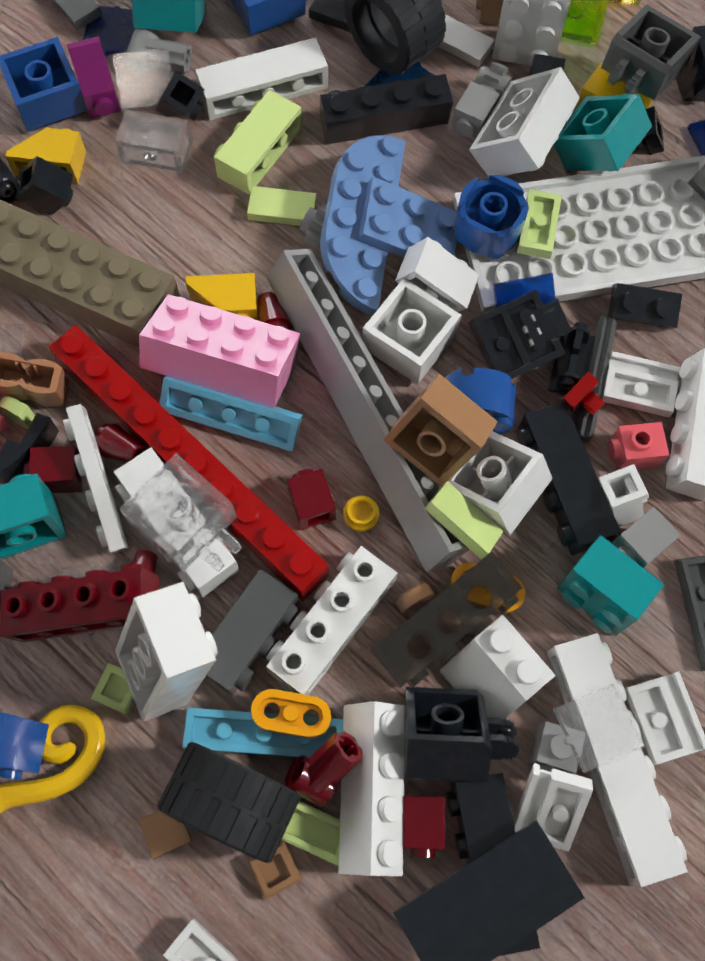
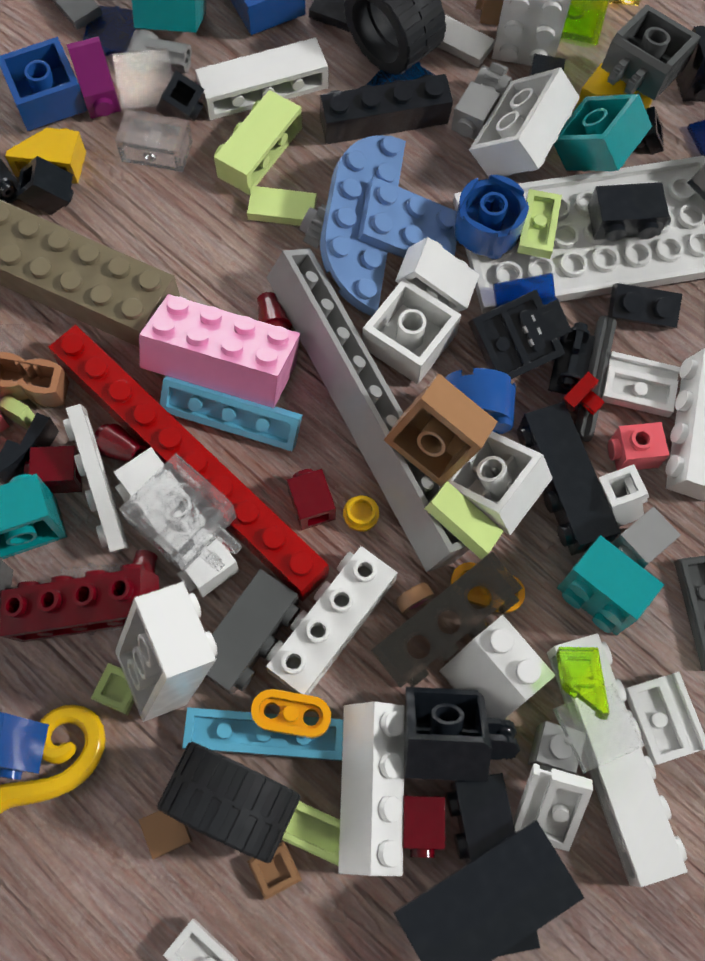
yellow slope [185,273,258,321] -> none
dark red piece [284,731,363,807] -> none
none -> clear neon green tile [556,647,610,720]
none -> black brick [588,182,670,241]

